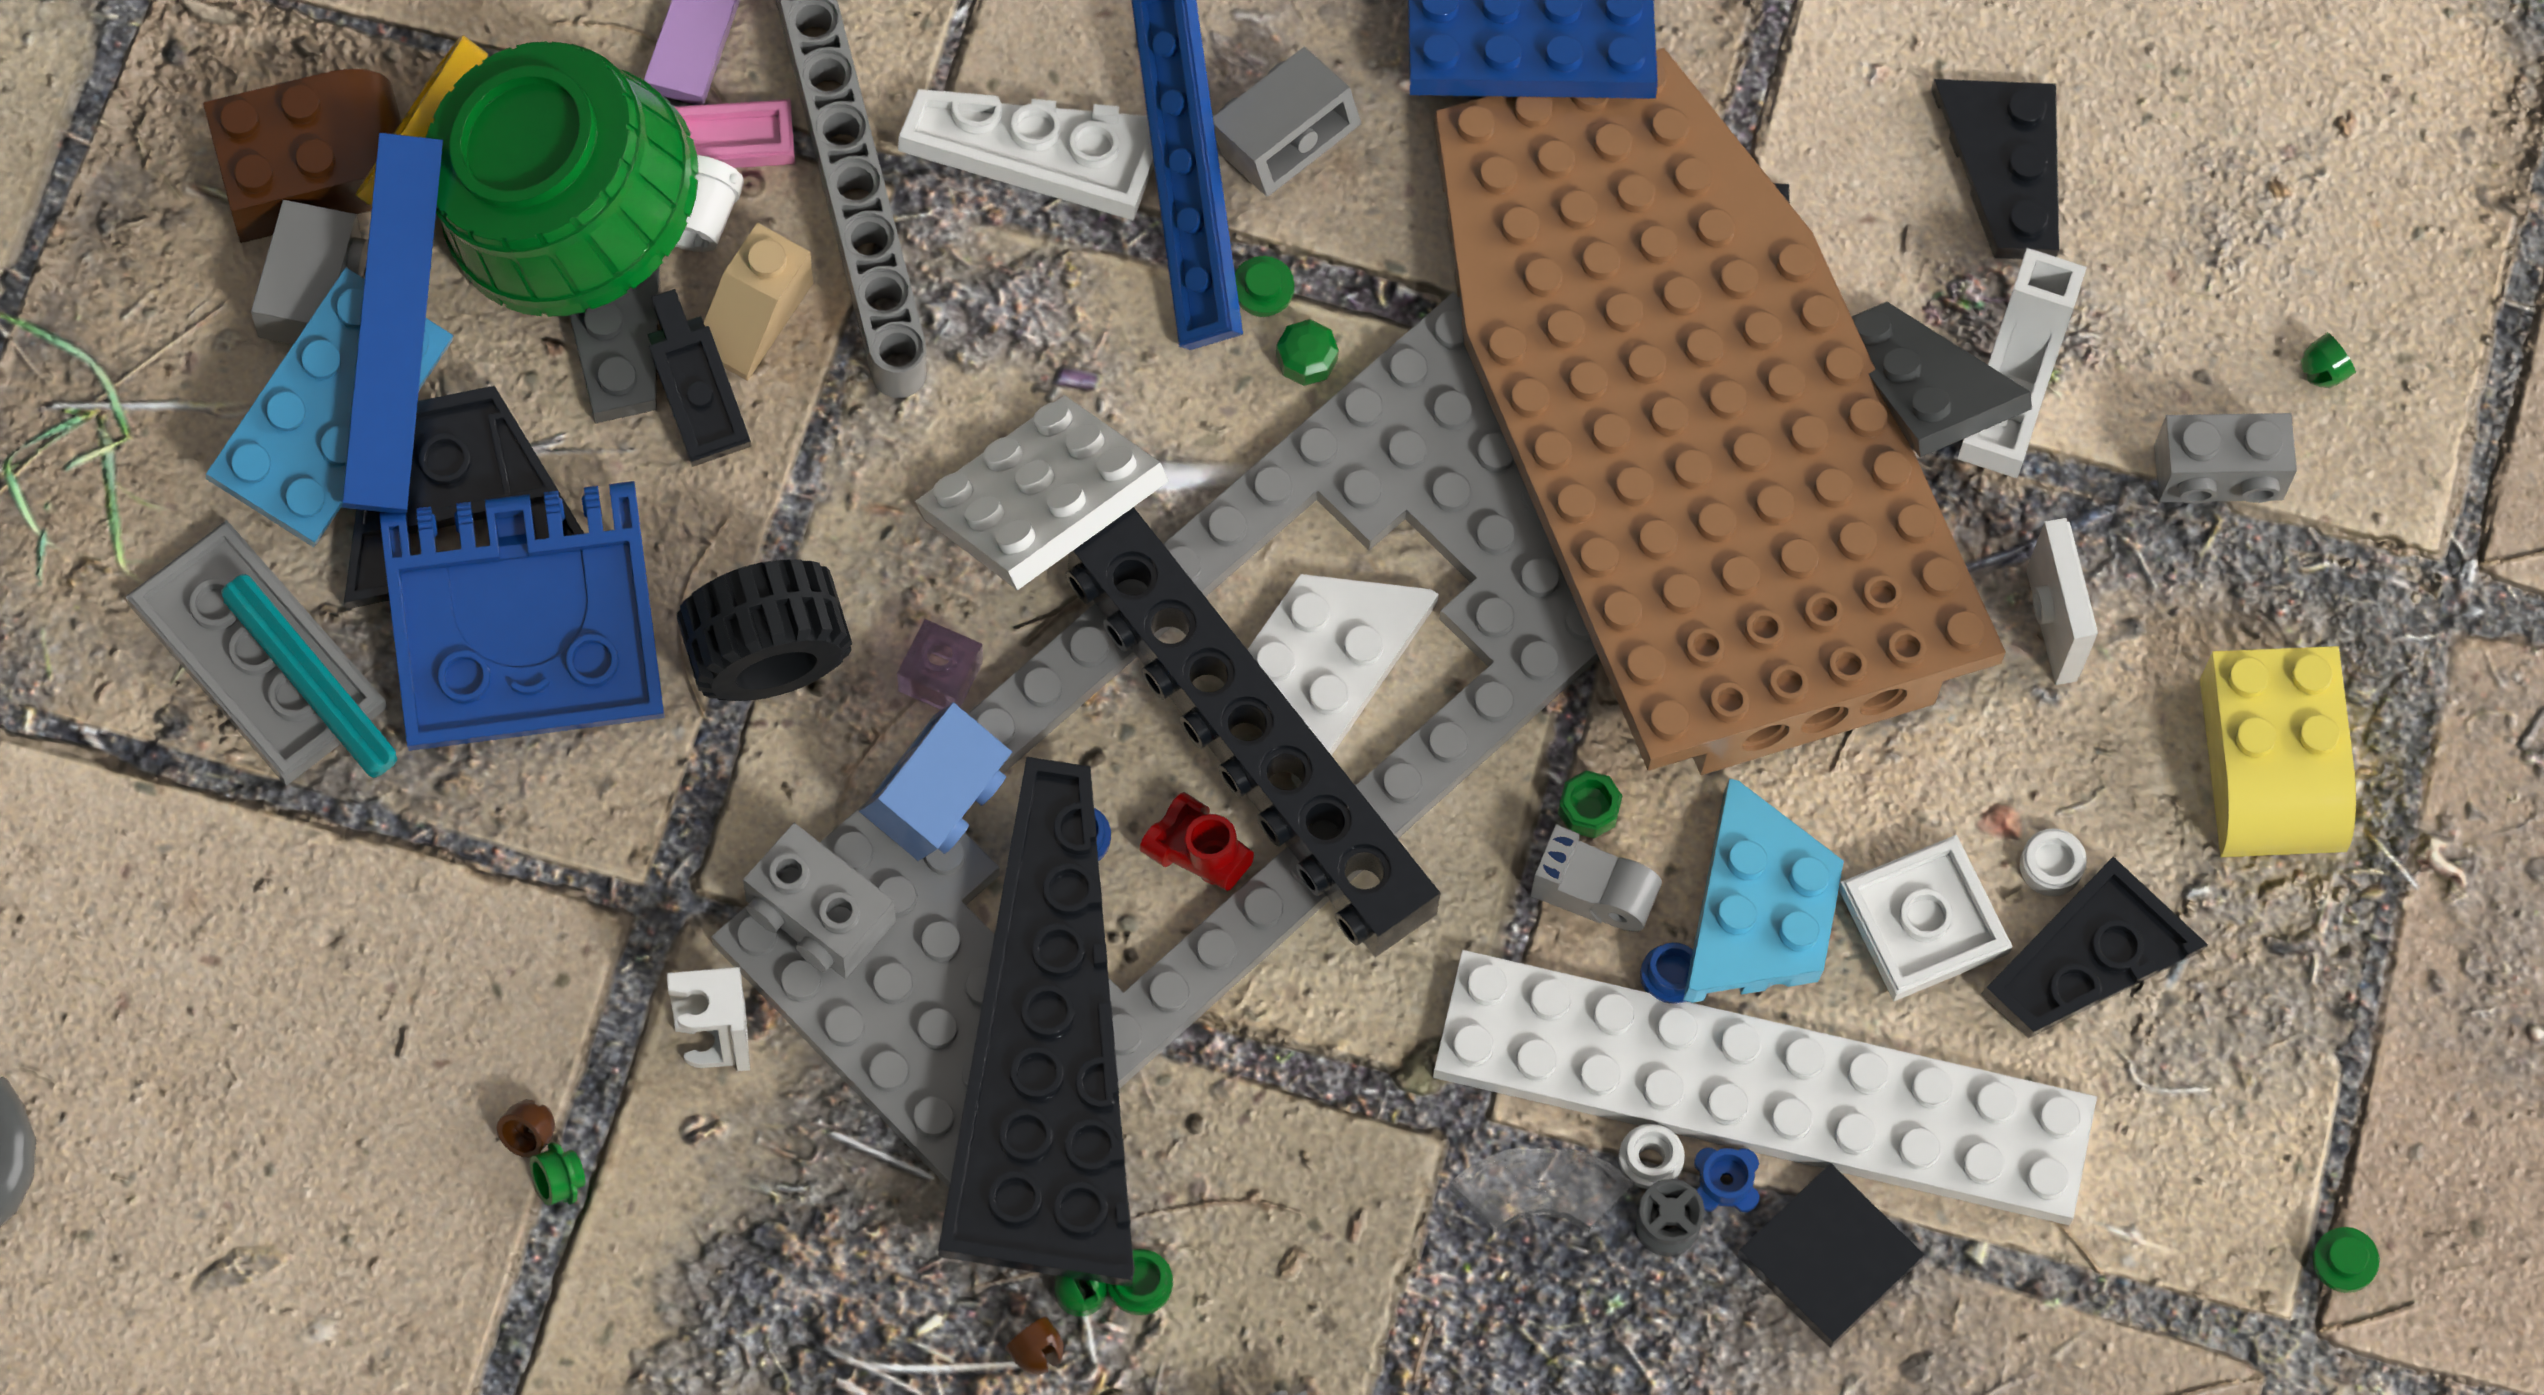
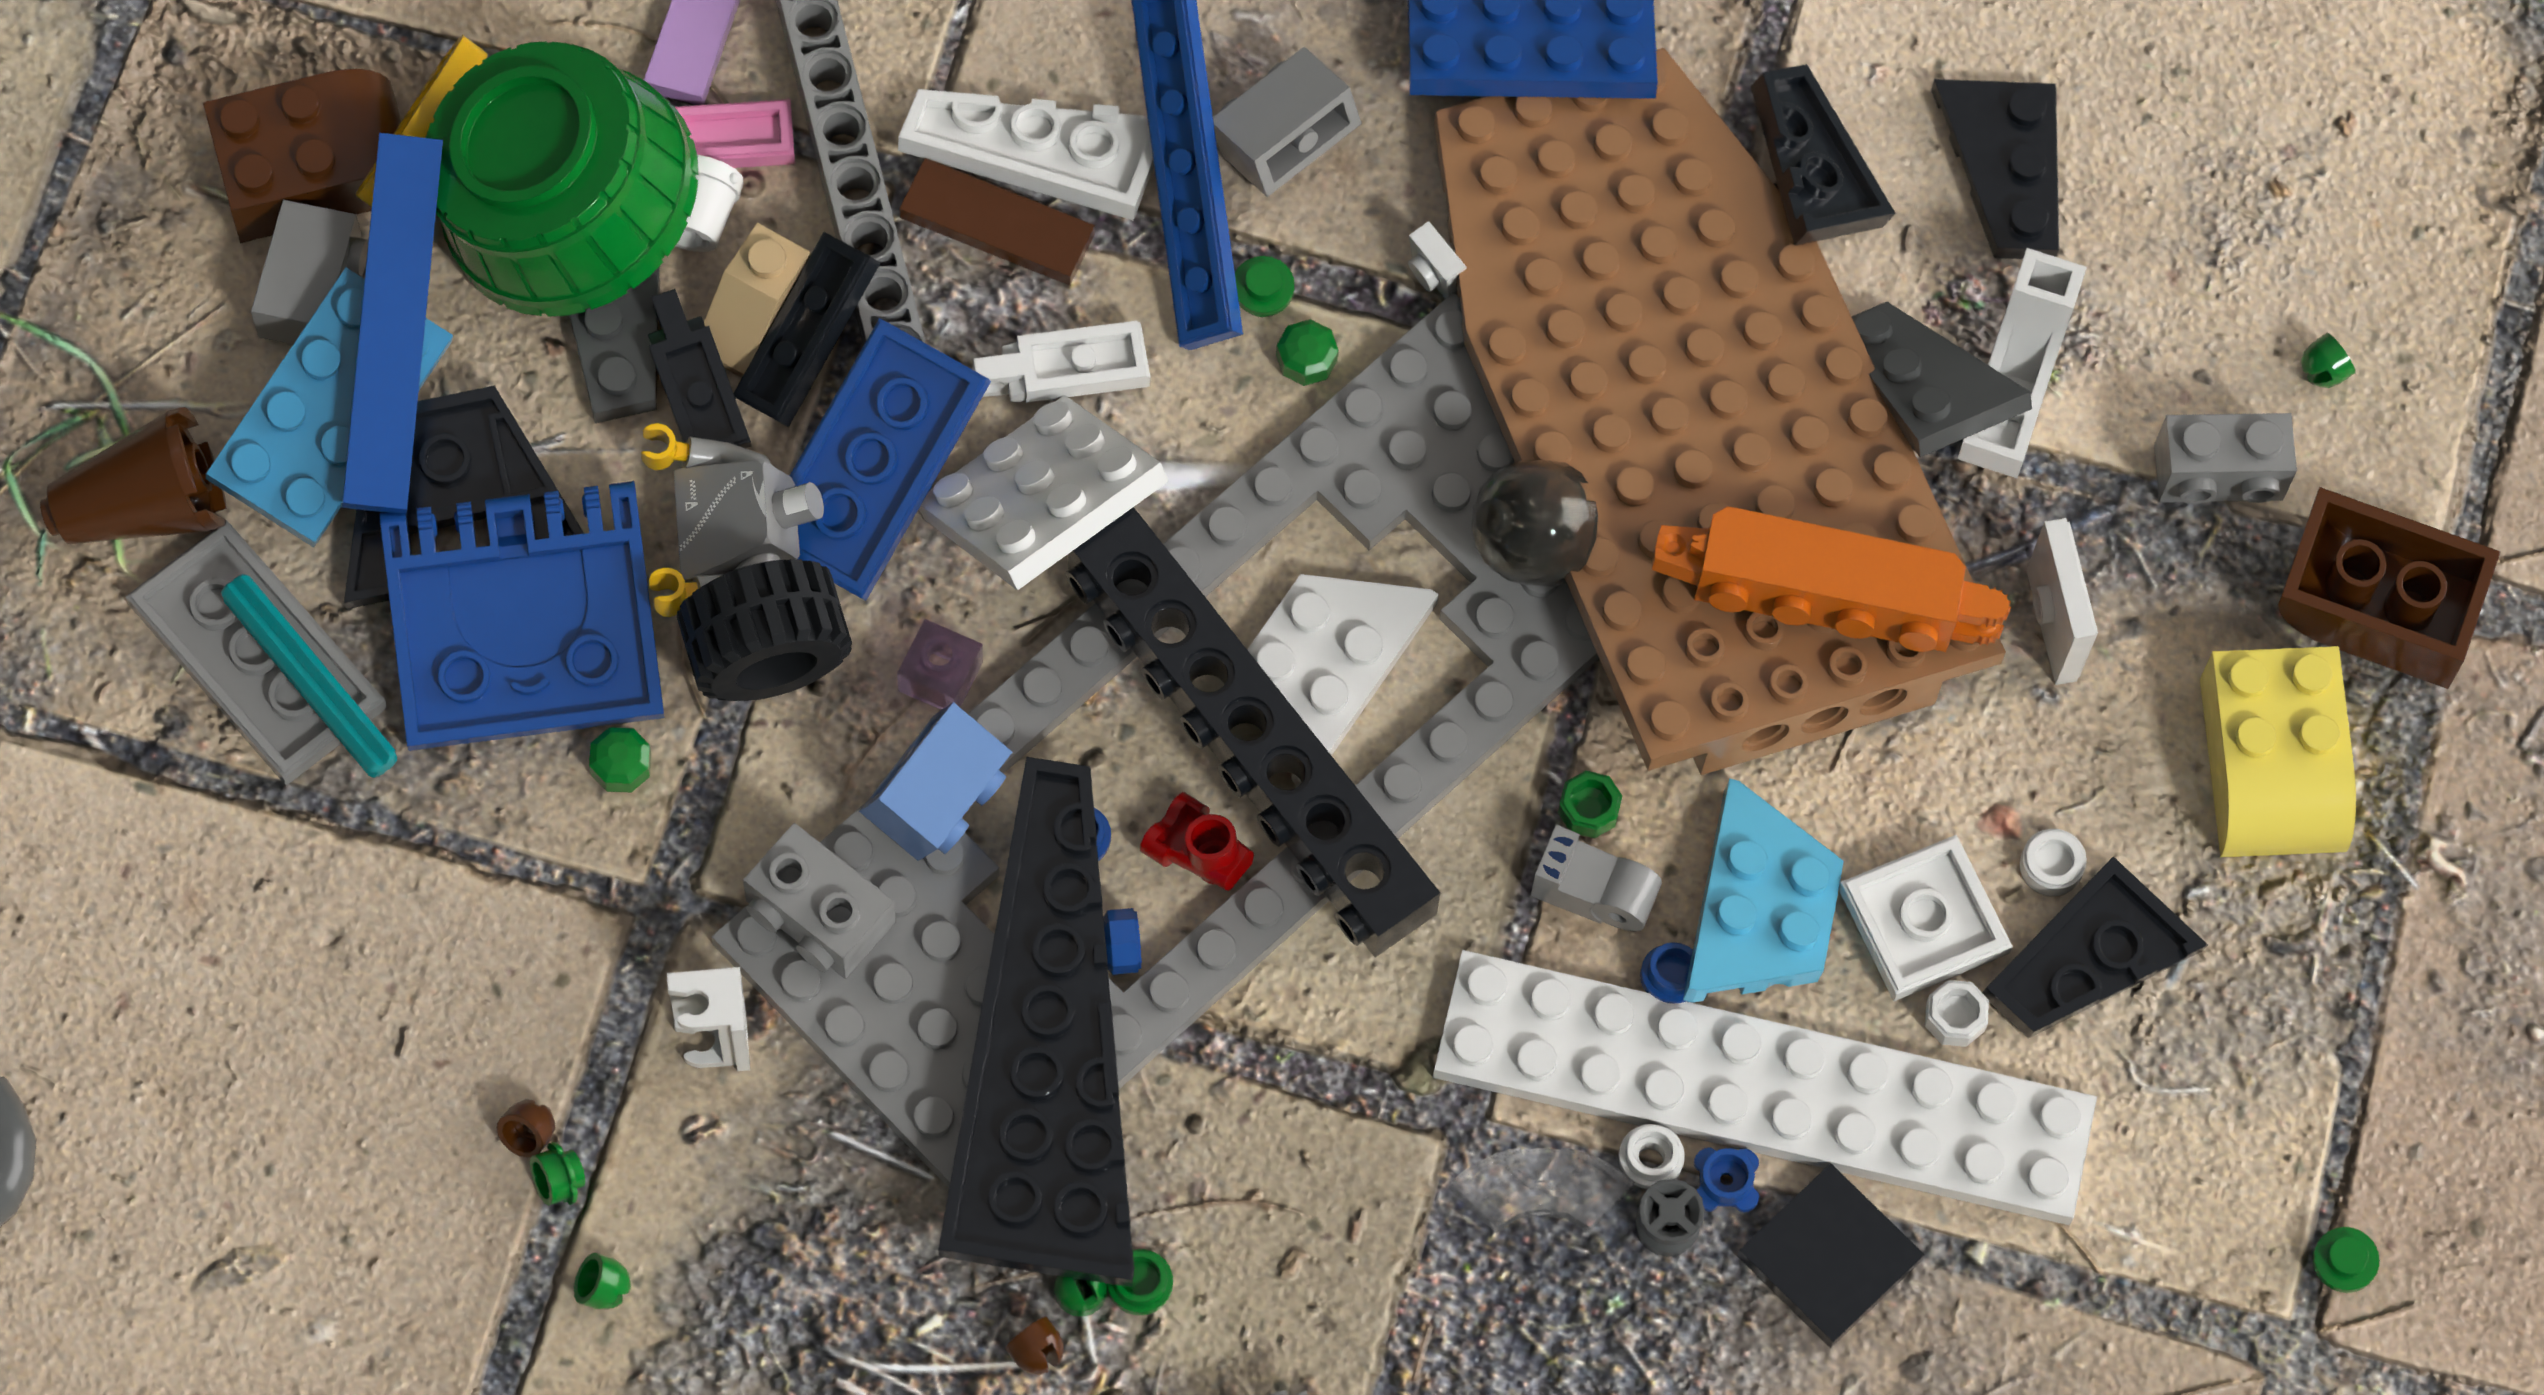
none -> reddish brown cone [40,407,227,544]
none -> green hinge [574,1253,631,1310]
none -> green tile [589,727,651,793]
none -> light grey torso [641,423,824,617]
none -> black tile [733,232,880,427]
none -> blue tile [790,318,991,601]
none -> reddish brown tile [899,158,1095,286]
none -> white hinge [972,320,1151,403]
none -> blue tile [1103,908,1142,975]
none -> white plate [1408,221,1467,299]
none -> clear smoke cylinder [1471,460,1598,587]
none -> orange hinge [1652,506,2011,652]
none -> black wing [1750,64,1896,246]
none -> white tile [1925,980,1989,1047]
none -> reddish brown brick [2278,487,2501,689]

